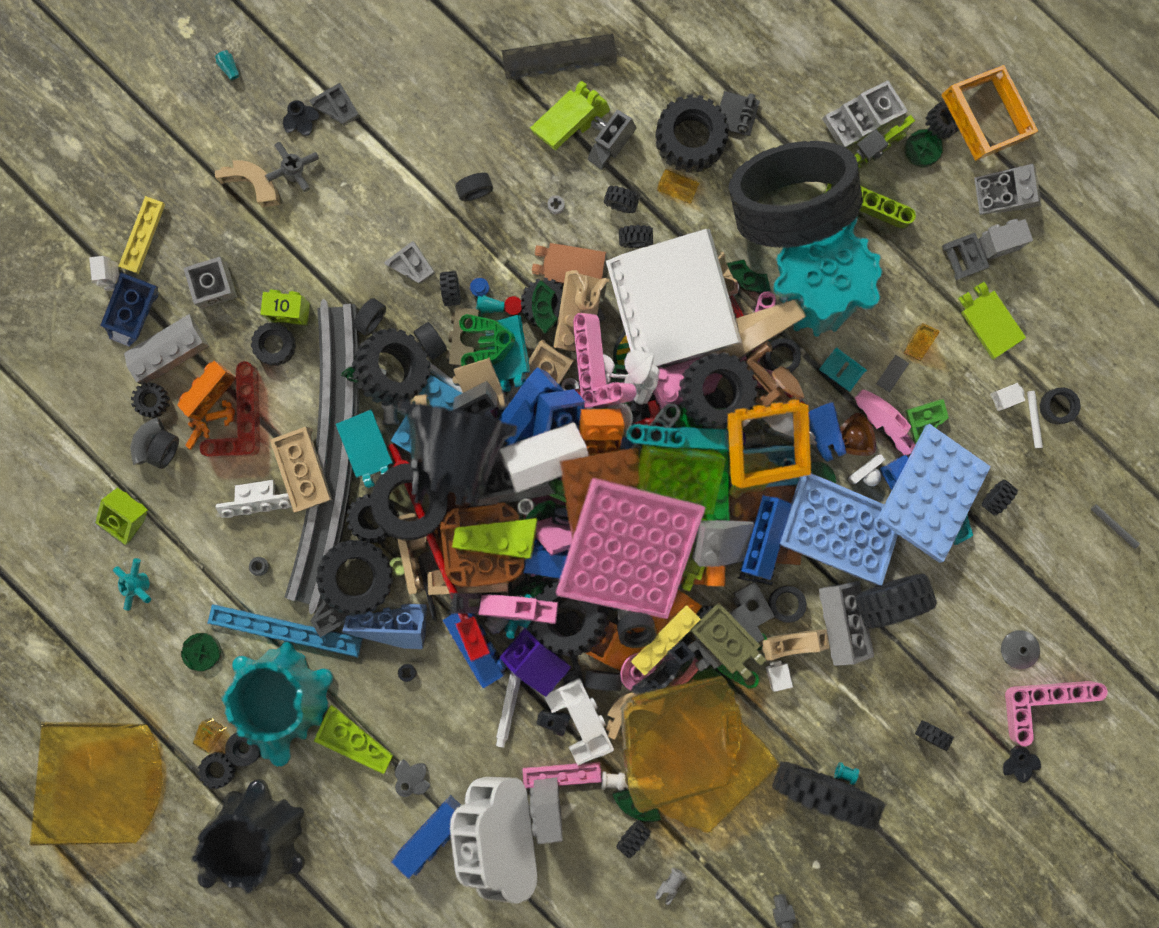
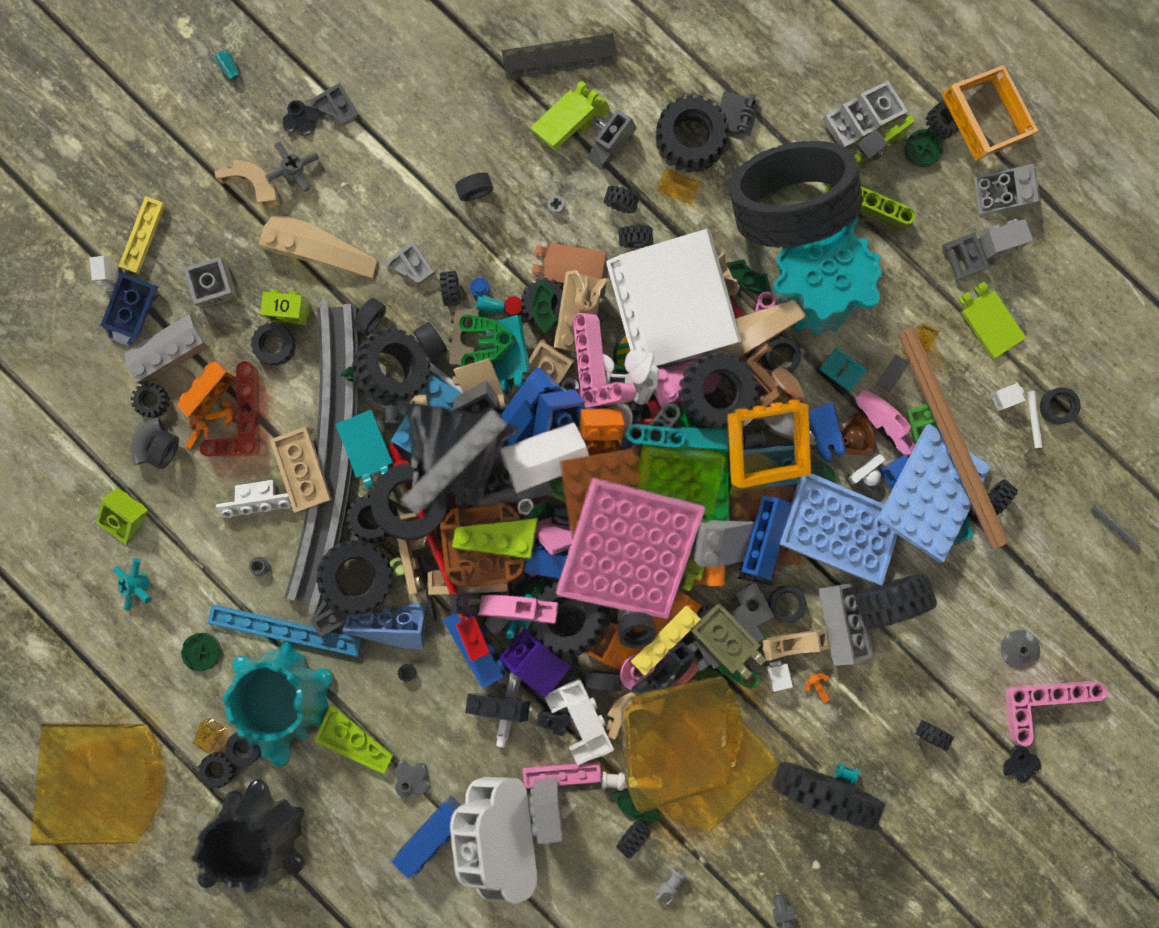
none -> tan wedge [259,214,378,279]
none -> light grey plate [401,410,507,515]
none -> black brick [465,693,531,722]
none -> orange piece [804,673,830,703]
none -> medium nougat axle [898,328,1009,549]

